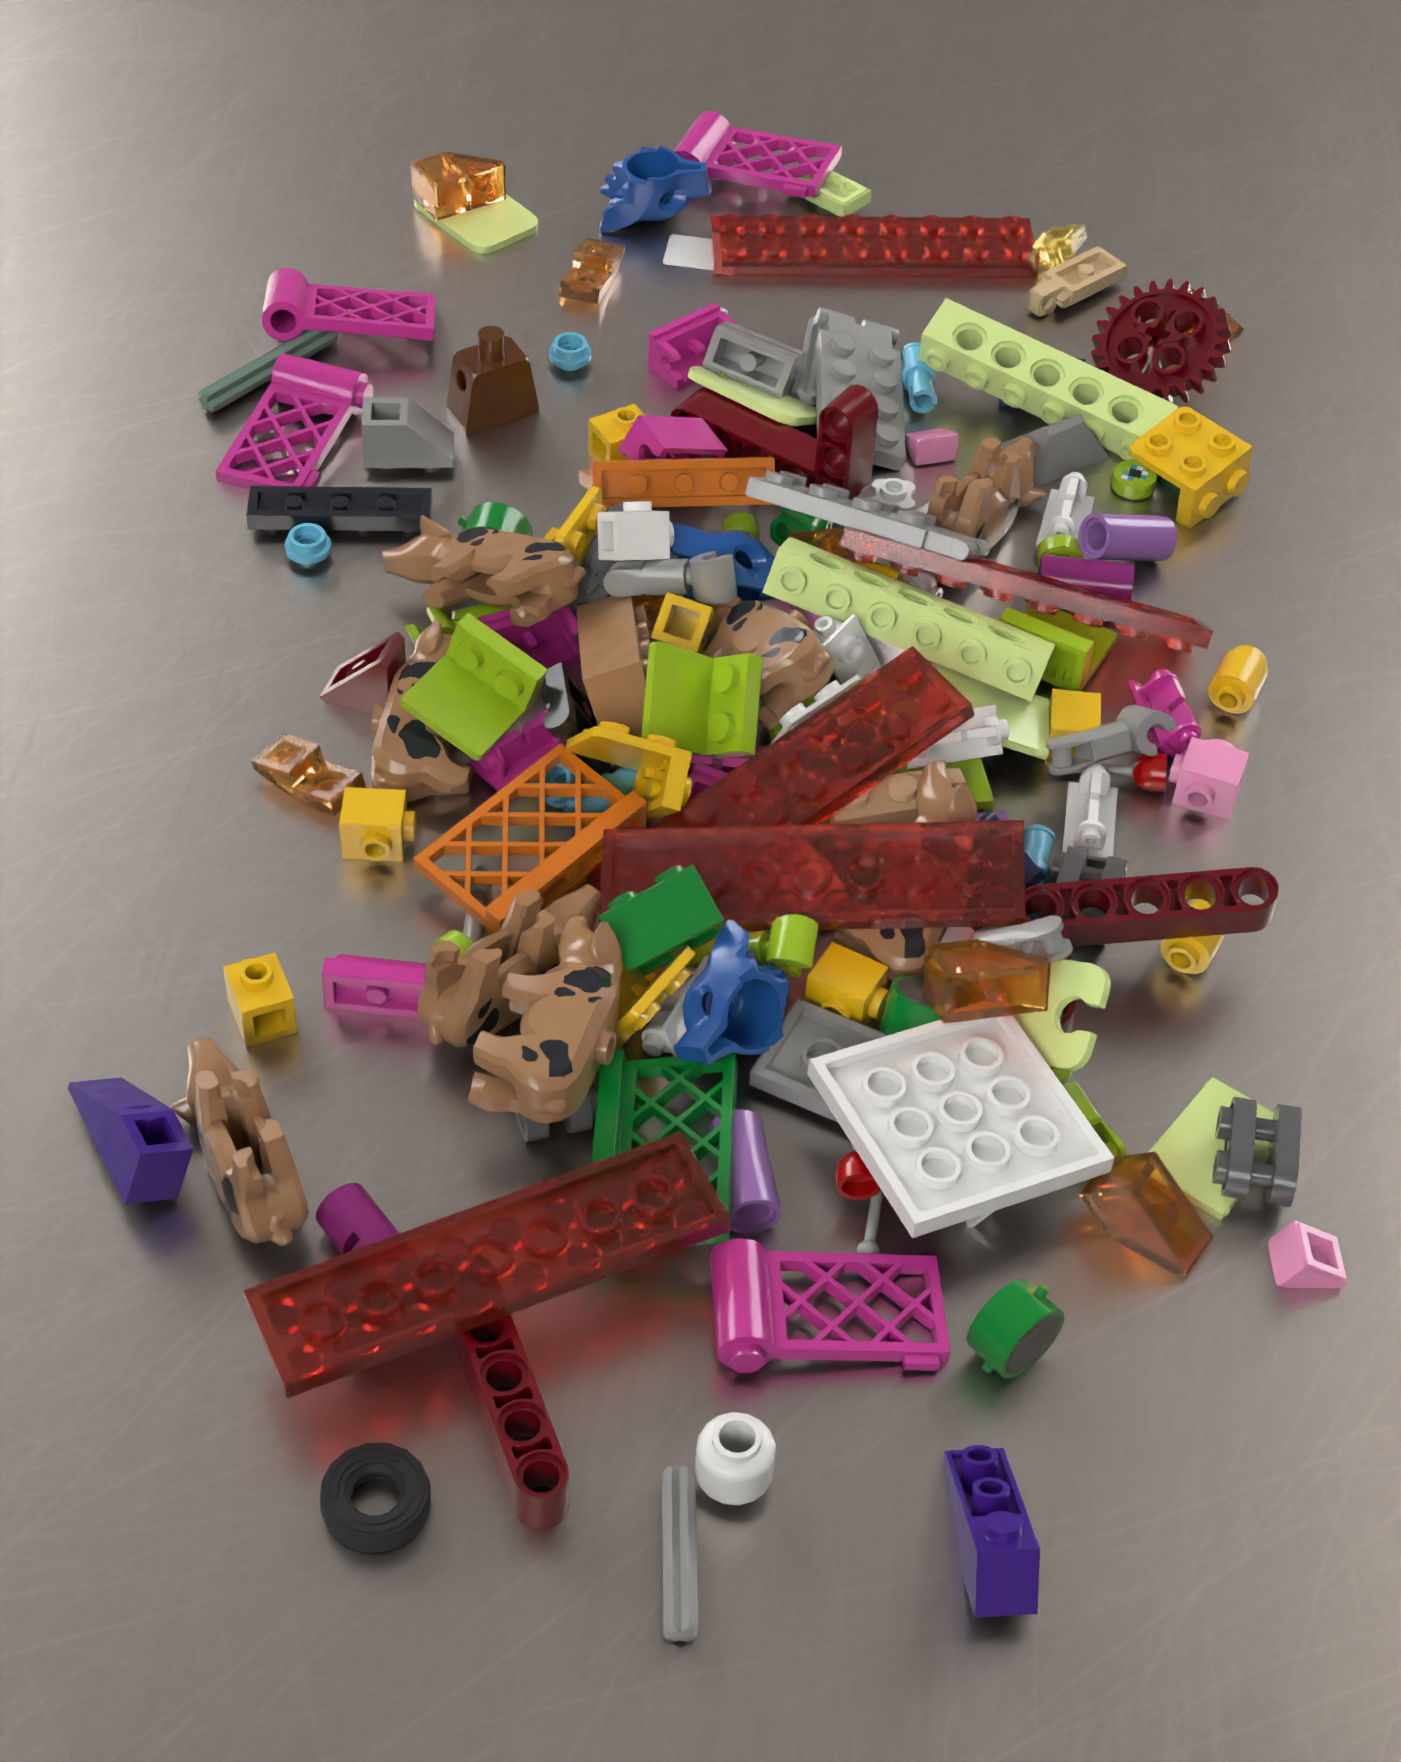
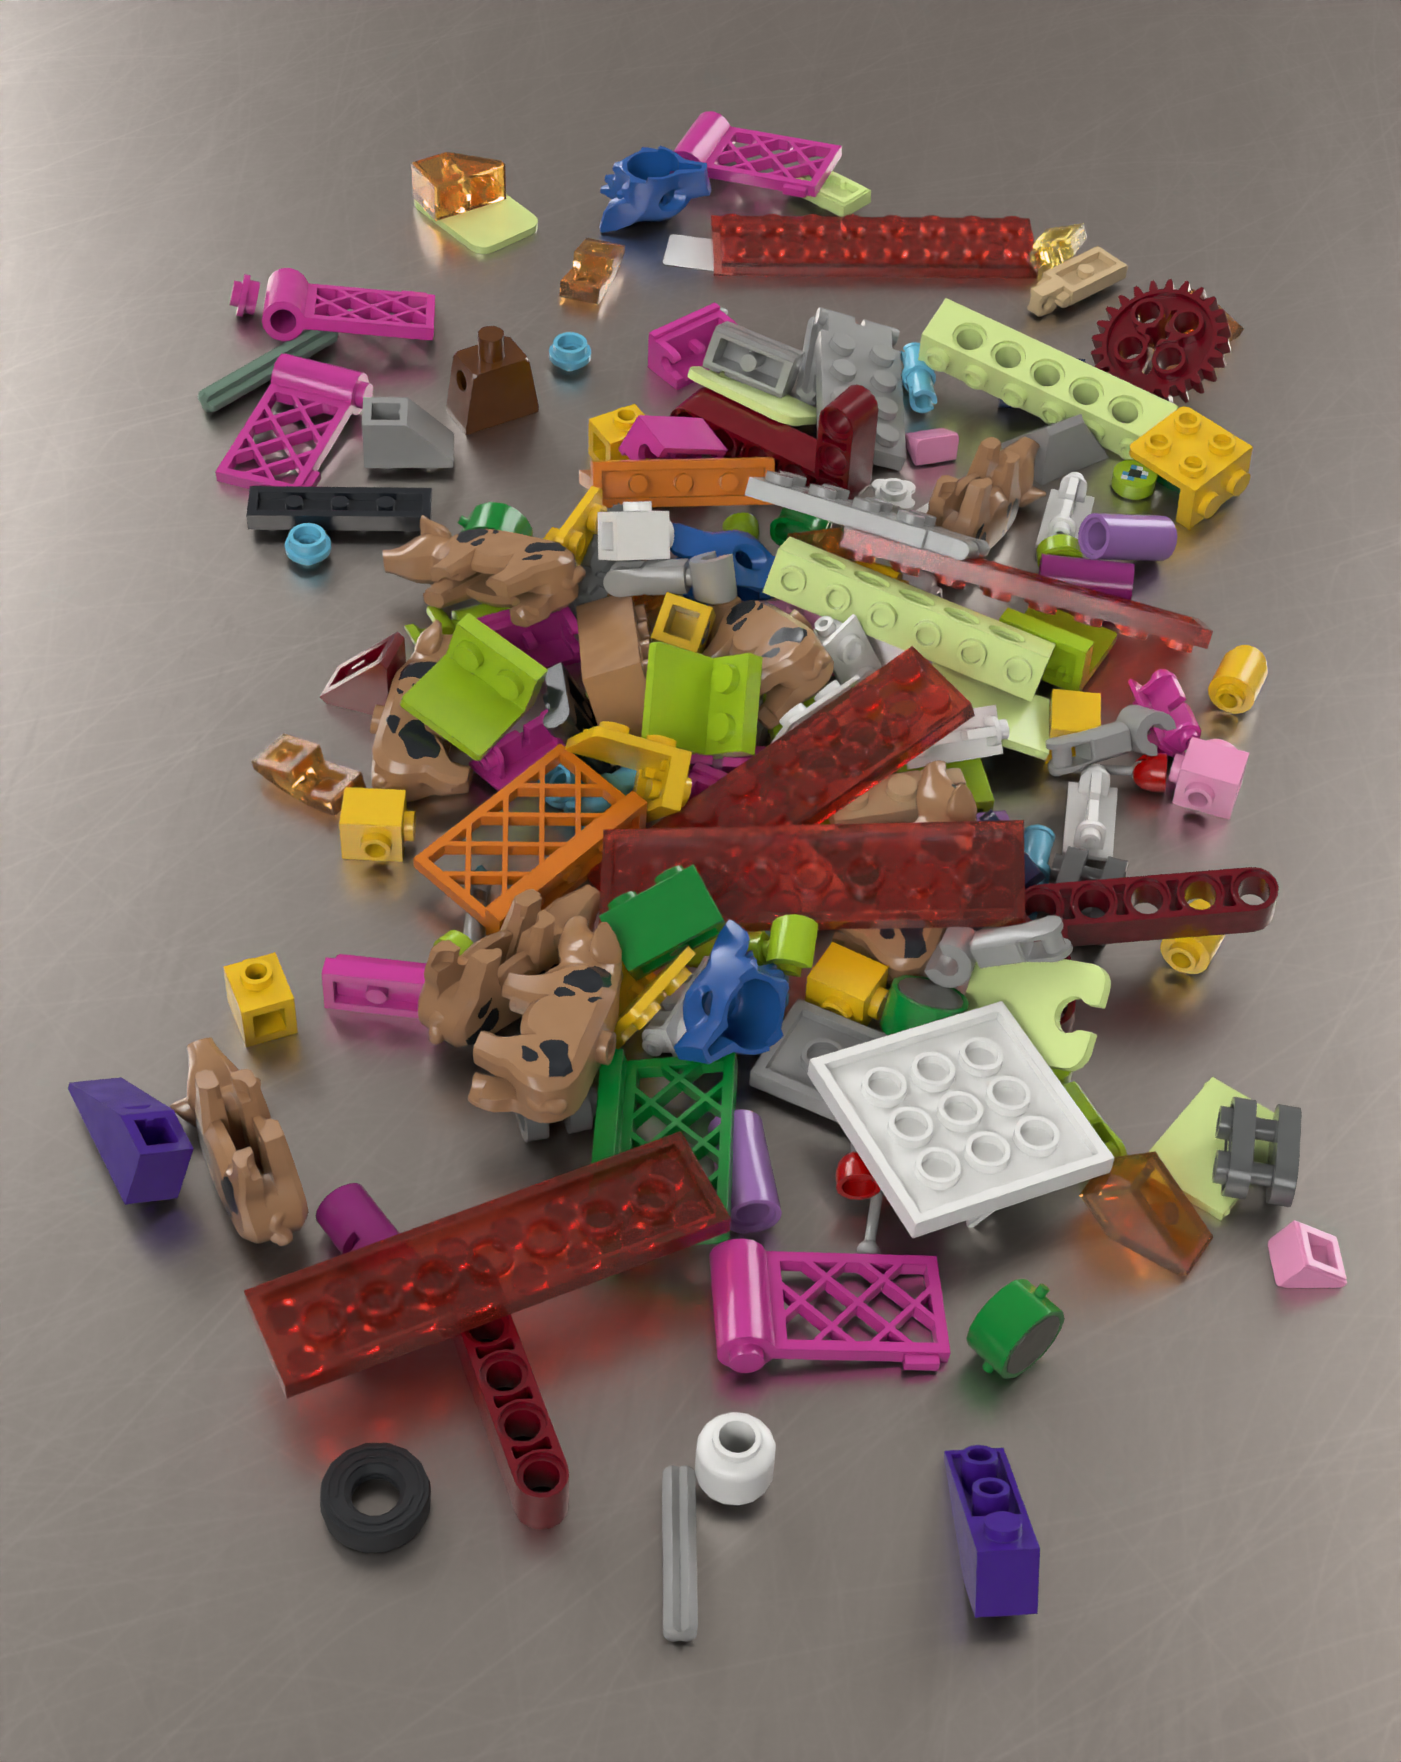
clear orange slope [923,939,1051,1024] -> none
none -> dark pink plate [229,274,260,317]

